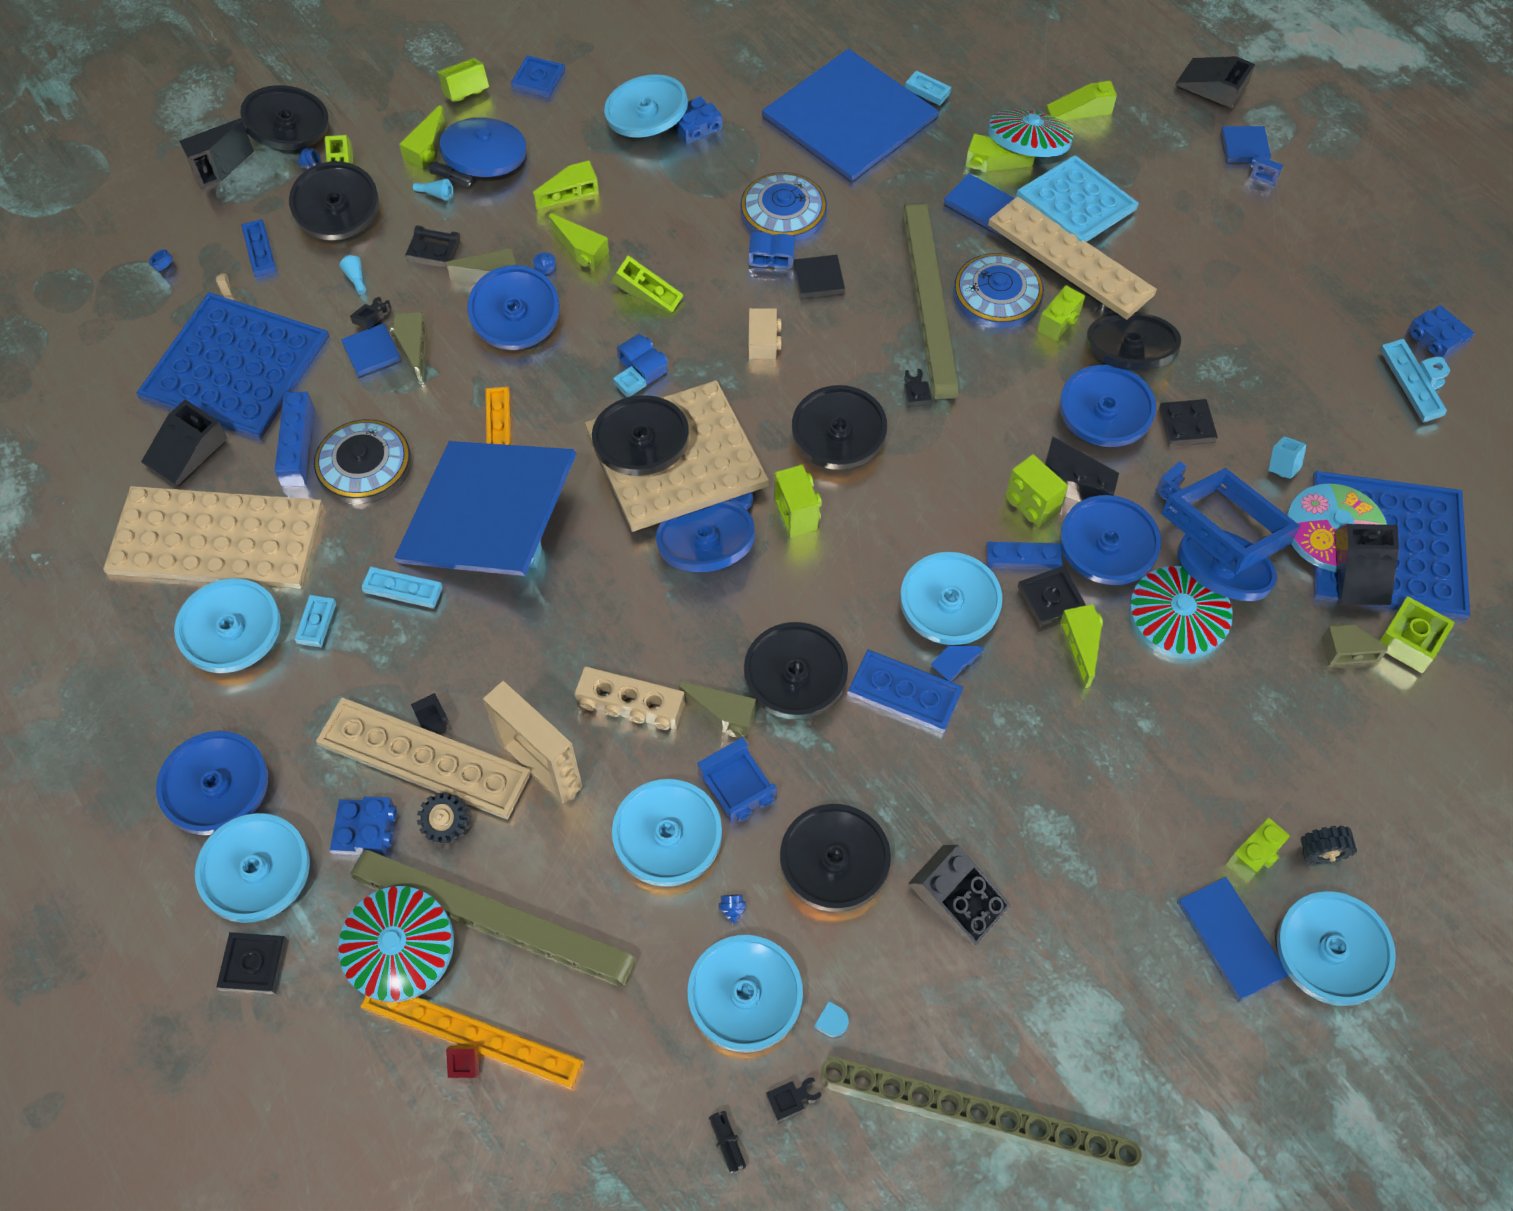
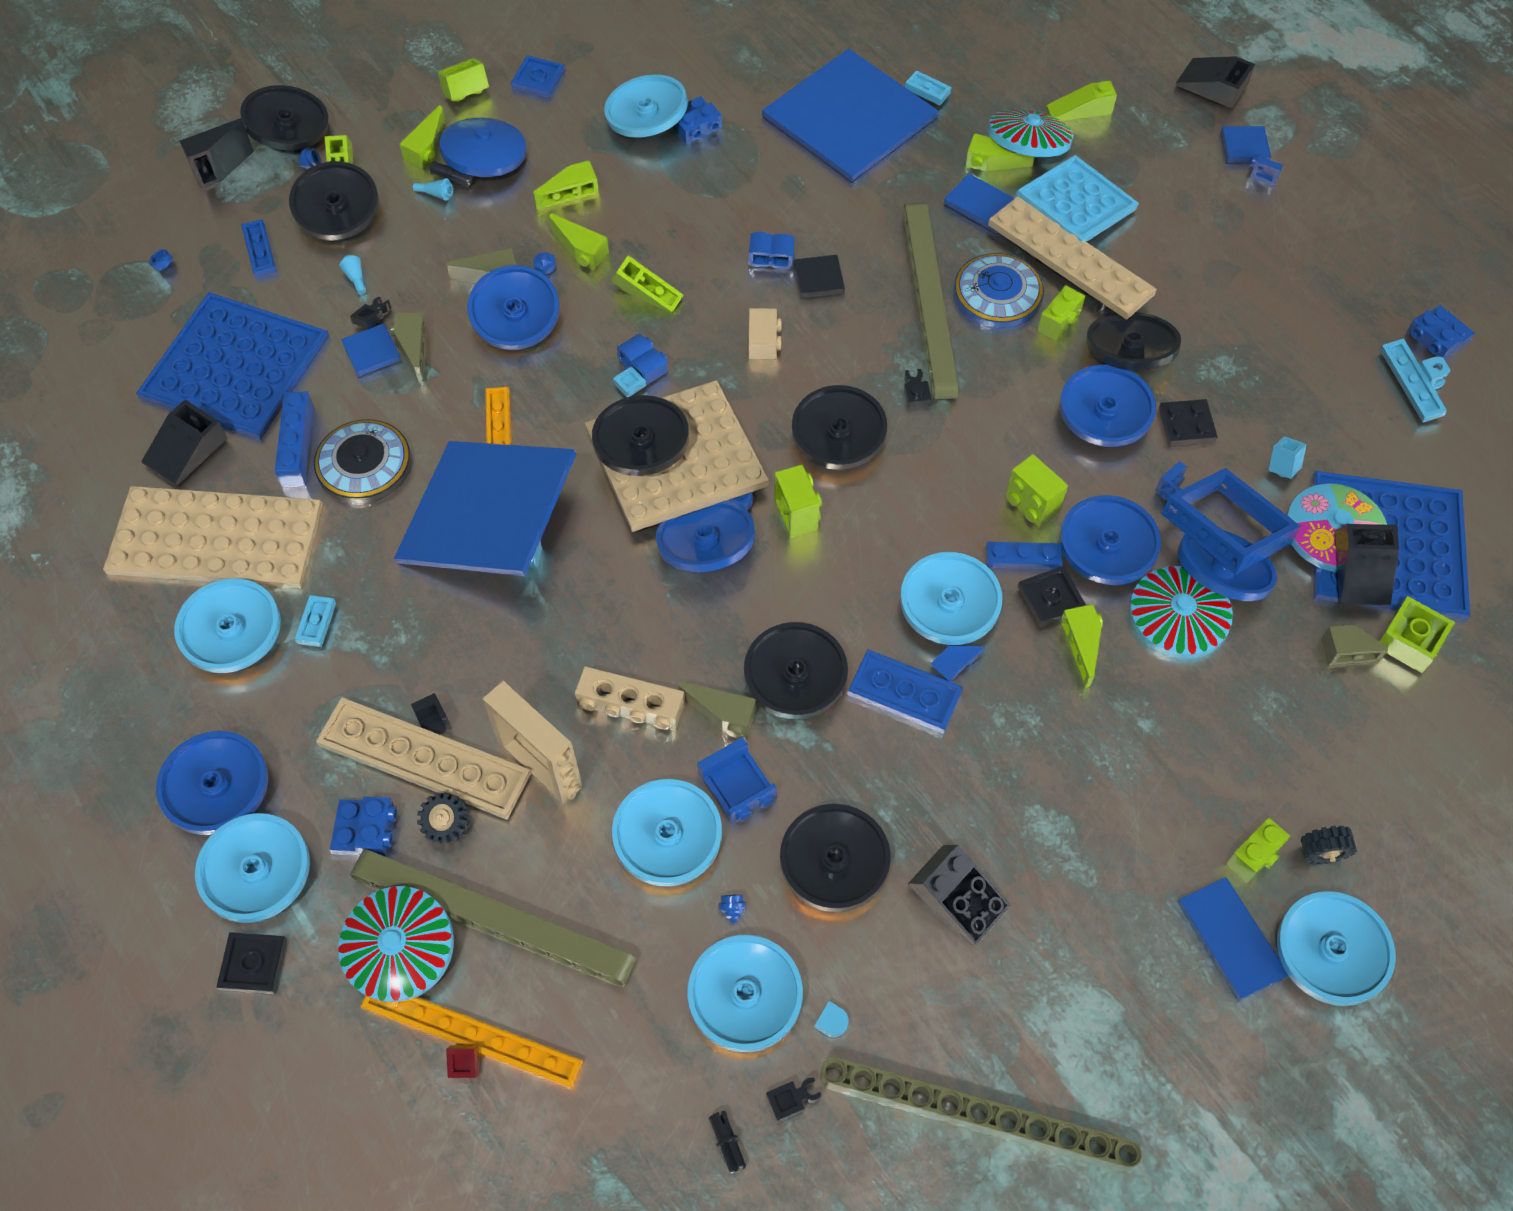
tan tile [216,273,231,296] -> none
medium azure plate [361,567,443,608] -> none
black plate [405,225,460,268] -> none
dish [740,172,827,242] -> none
black wedge [1045,436,1119,501] -> none

